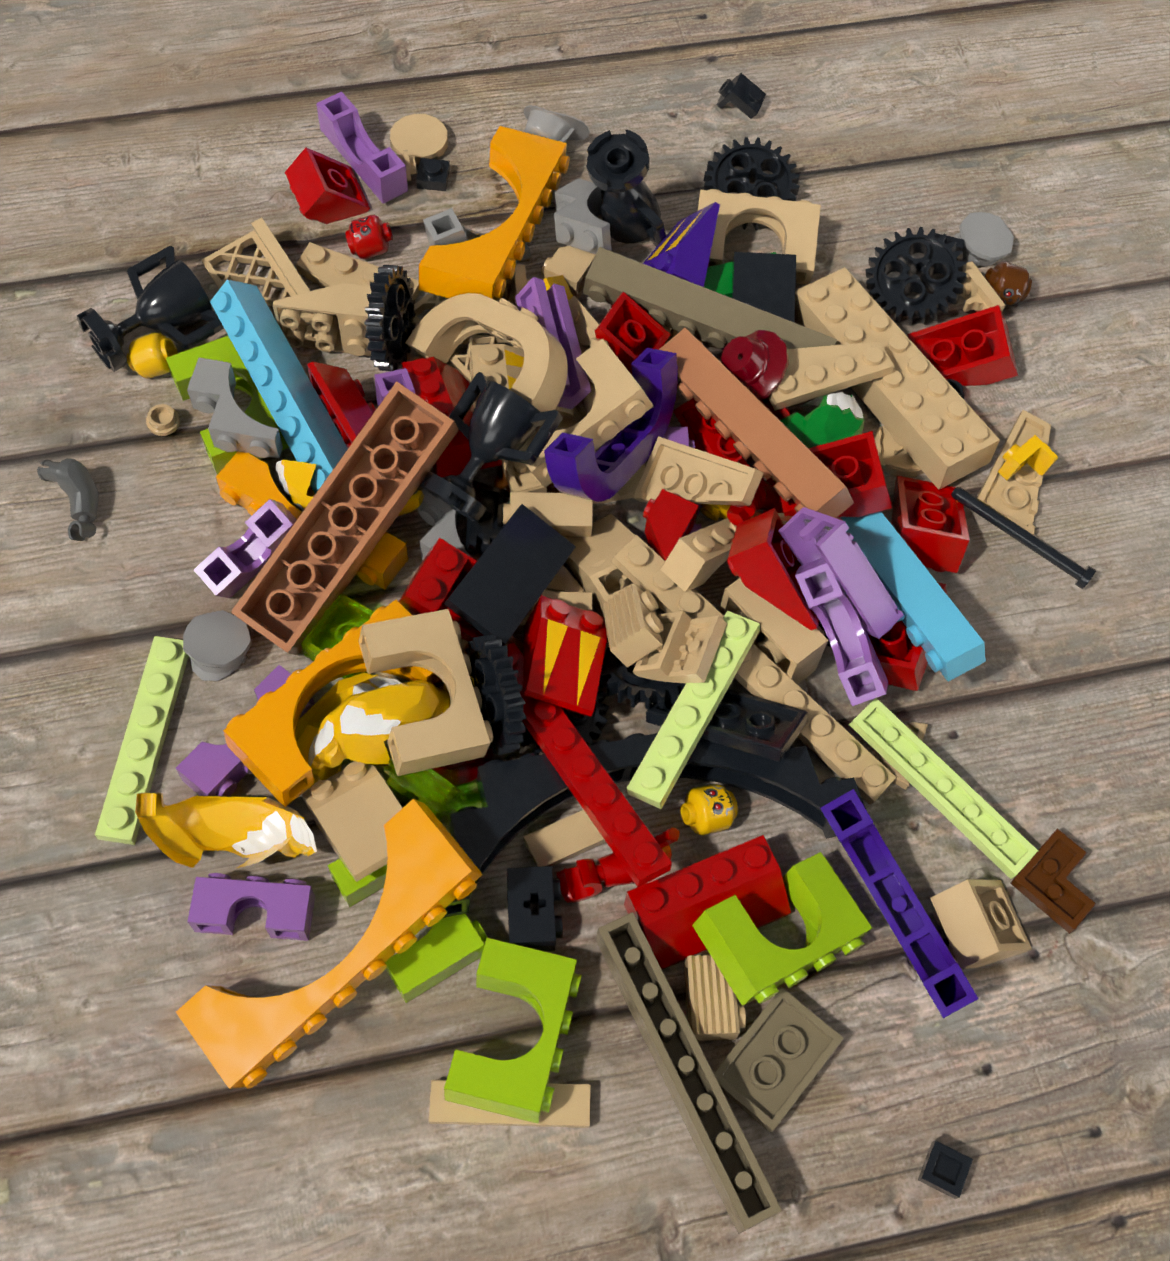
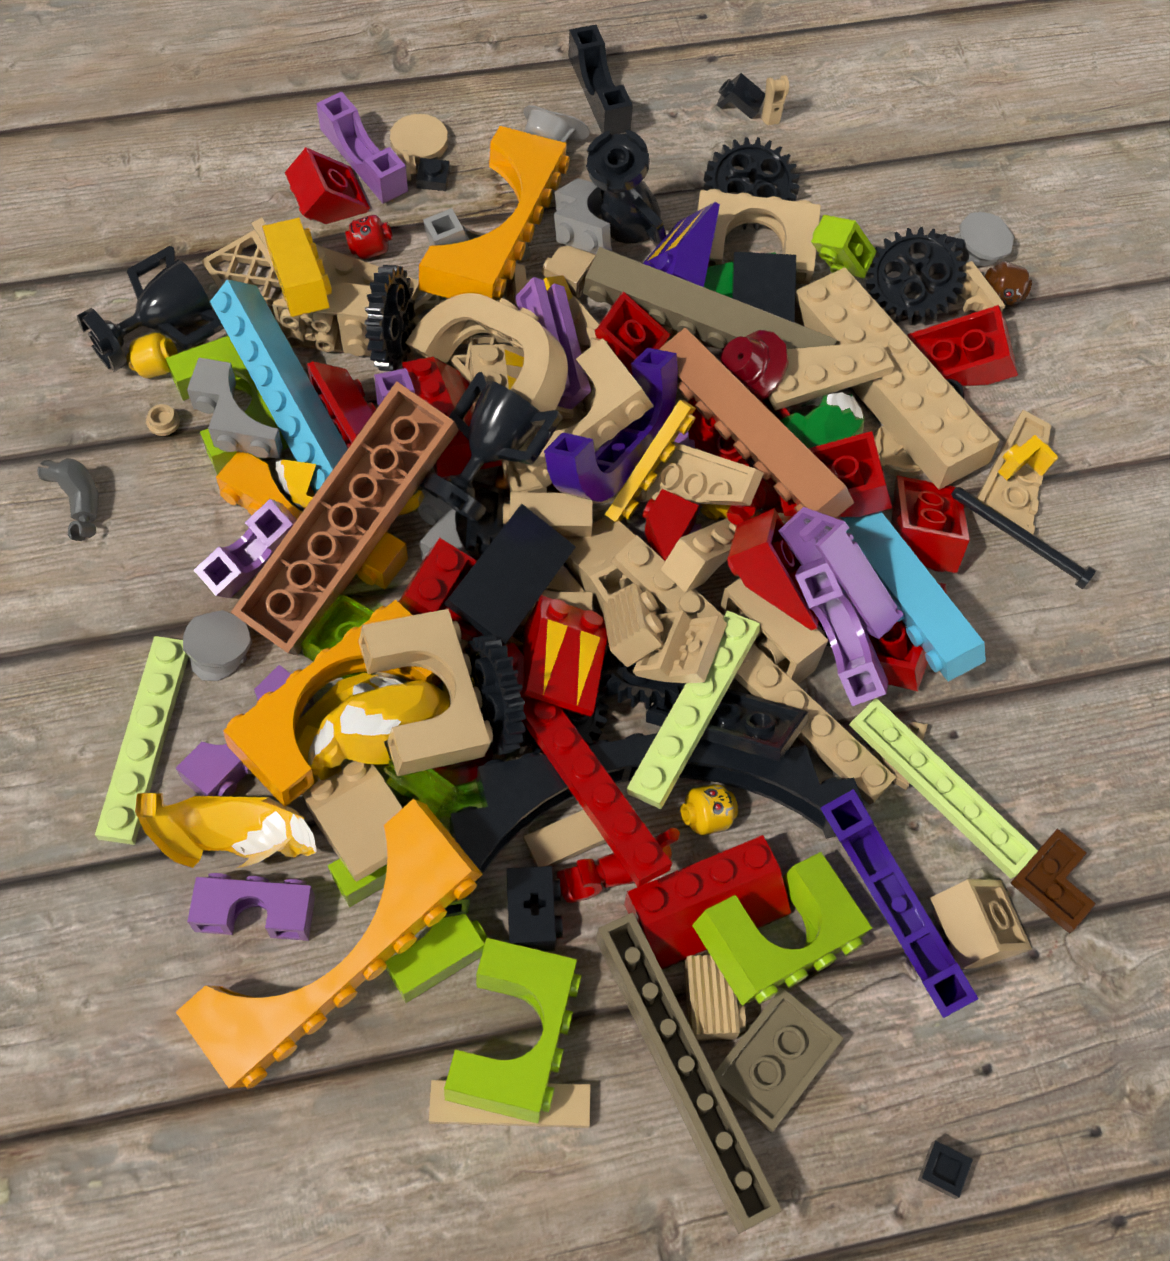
none -> yellow brick [262,217,332,317]
none -> black arch [568,24,633,135]
none -> yellow plate [605,400,696,522]
none -> tan bar [761,75,789,125]
none -> lime brick [811,215,877,278]

